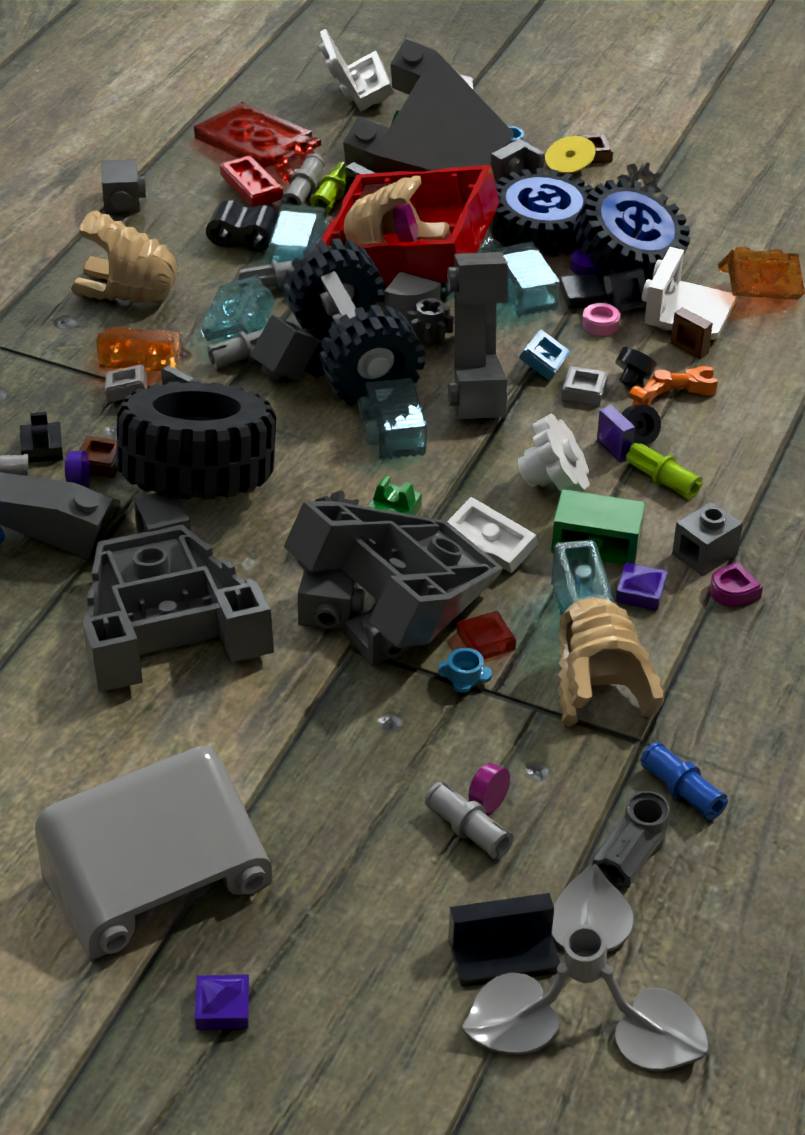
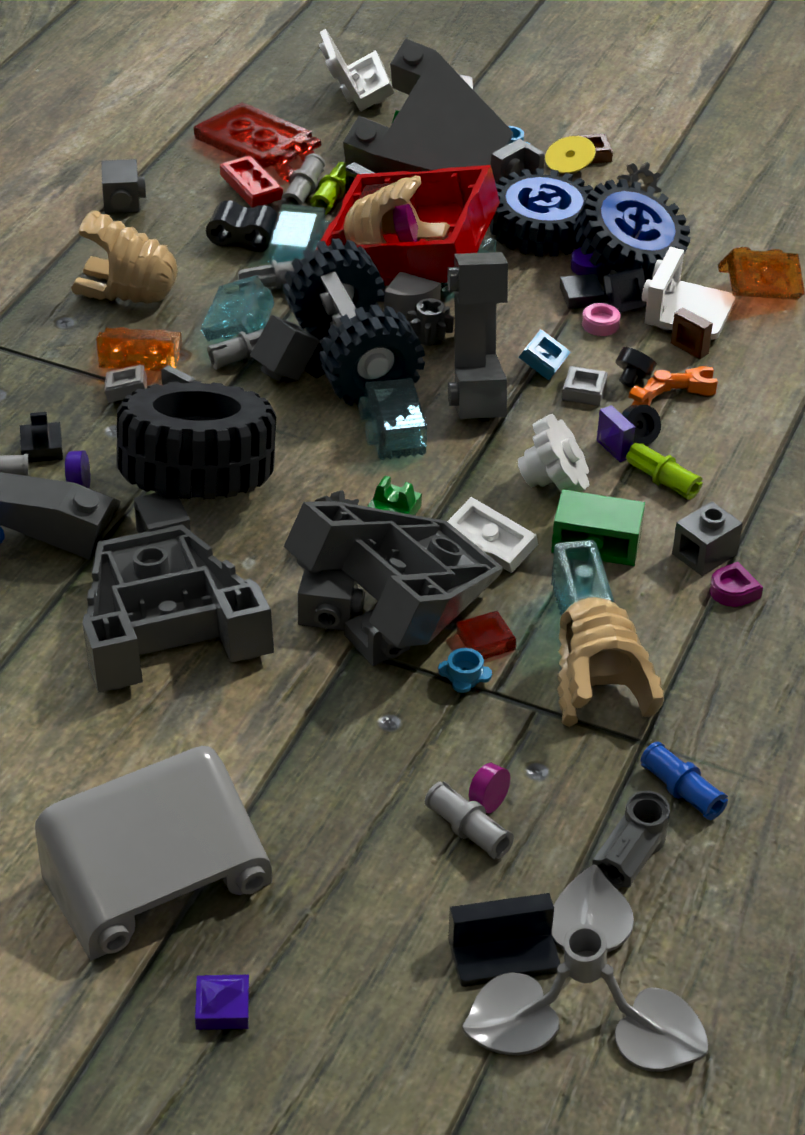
reddish brown tile [79,436,118,478] -> none
clear light blue brick [491,242,559,318] -> none
dark purple tile [616,563,668,610] -> none

